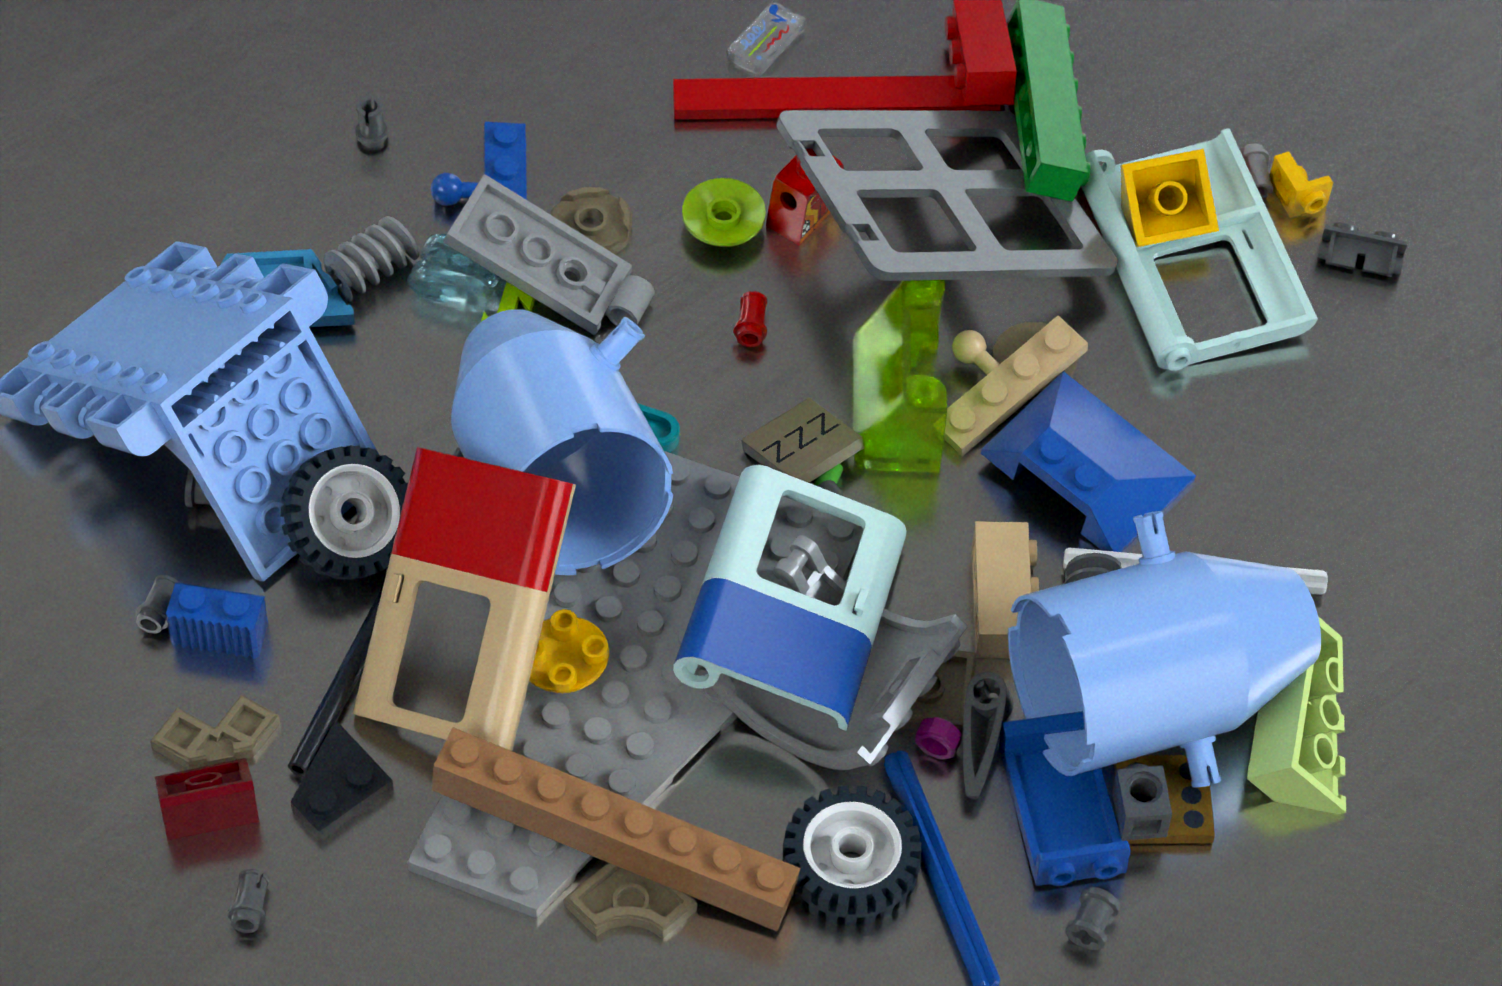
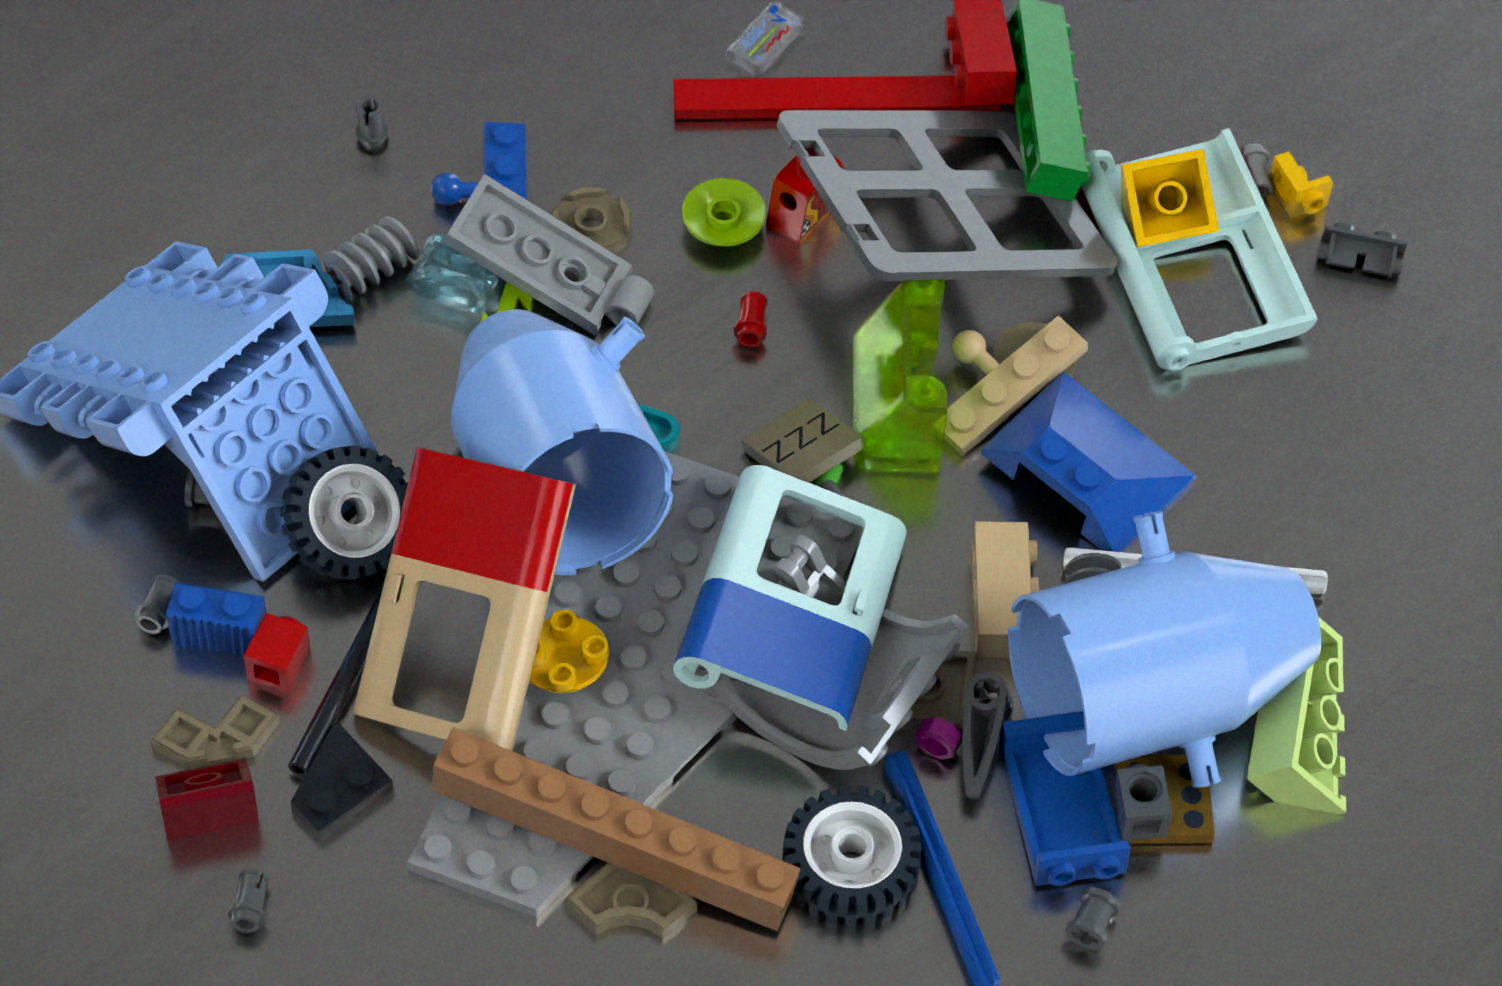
none -> red brick [244,613,311,693]

